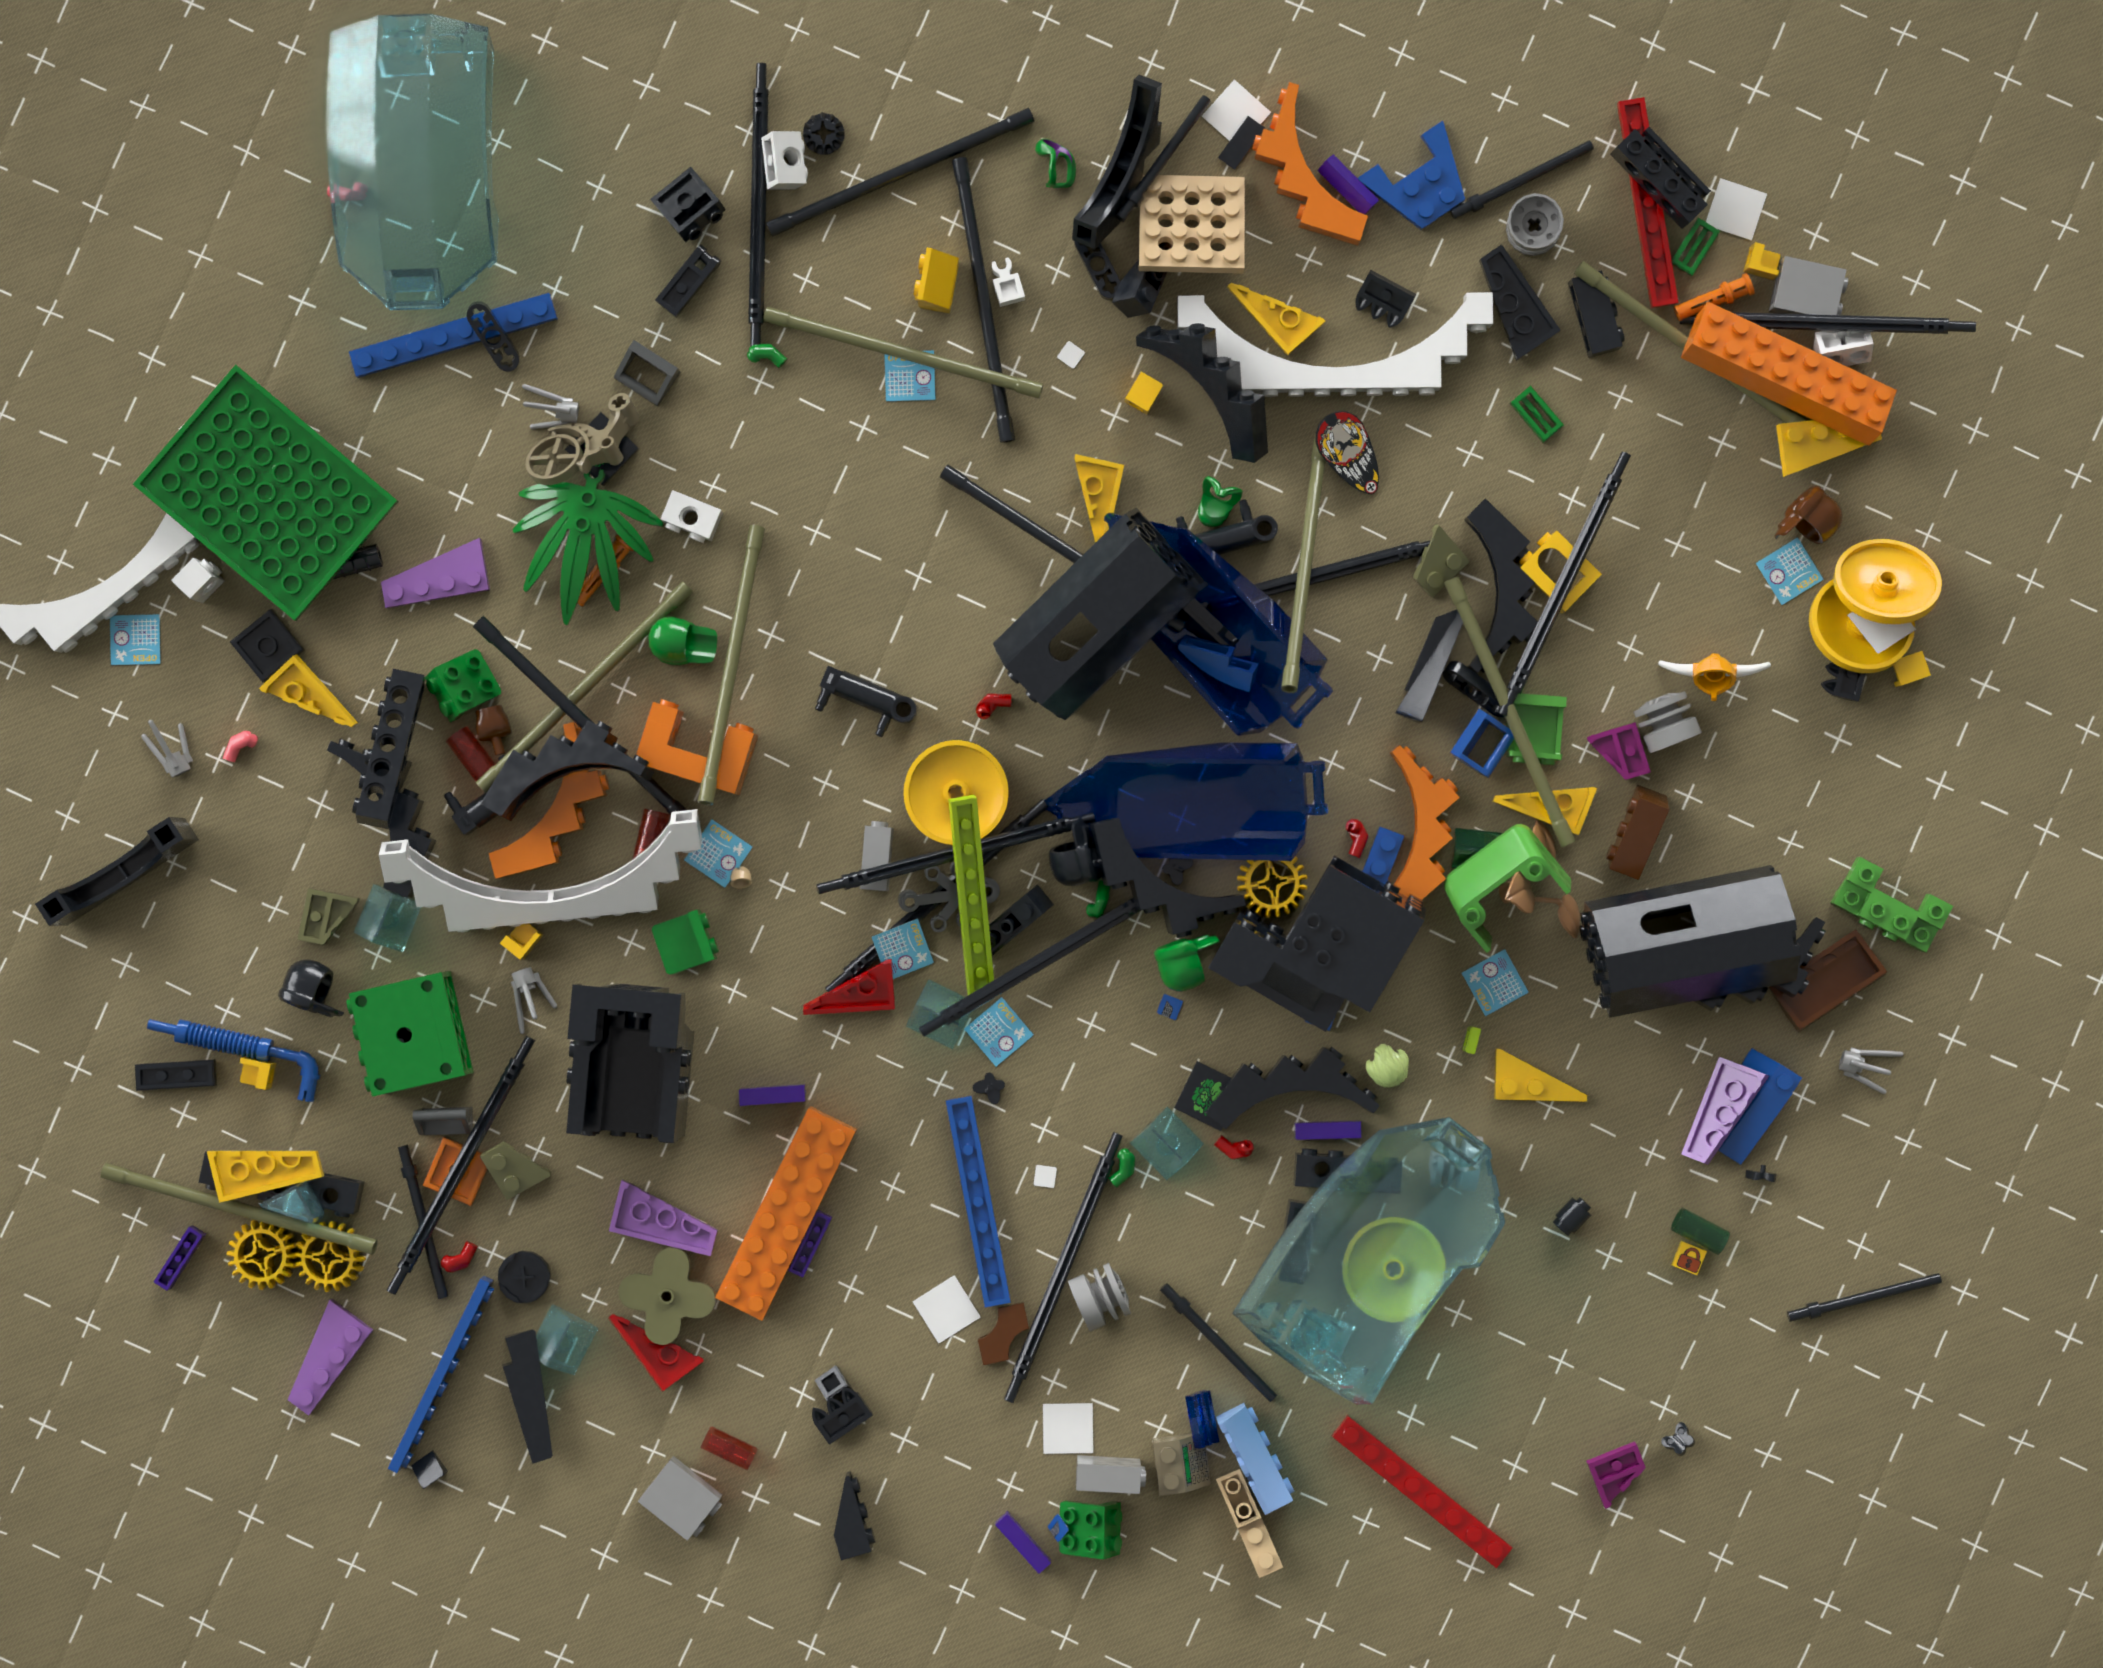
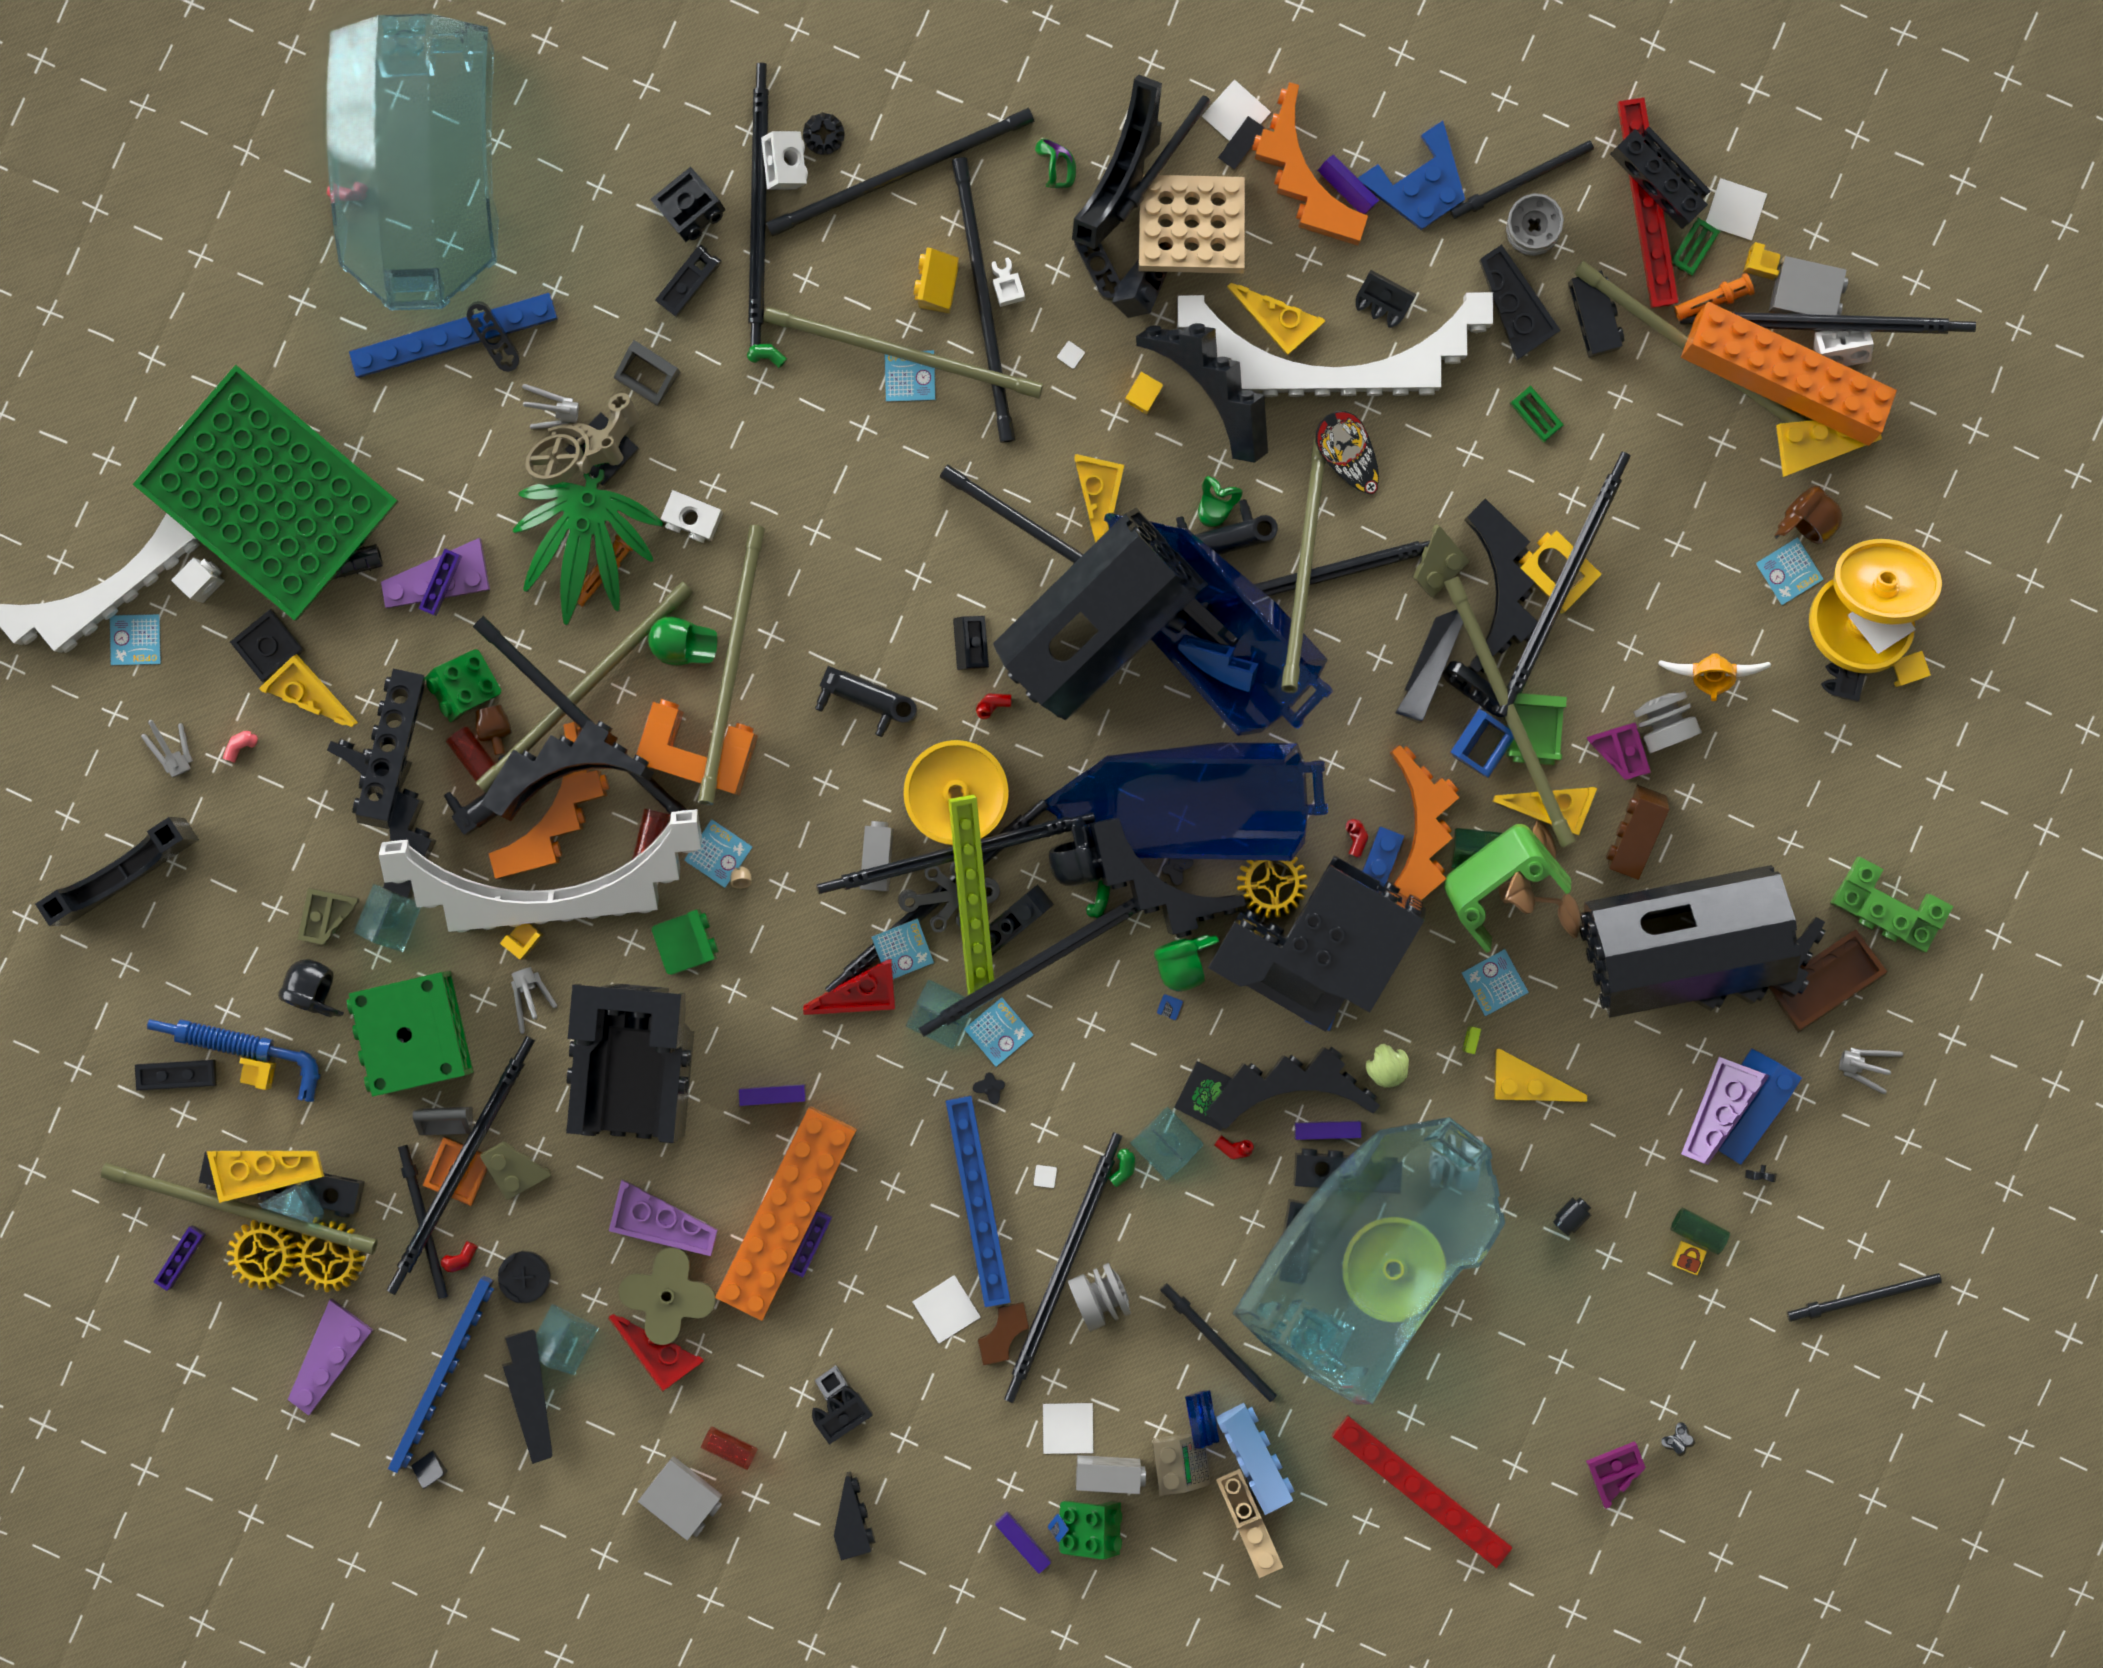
none -> dark purple piece [418,548,462,616]
none -> black slope [953,616,989,670]

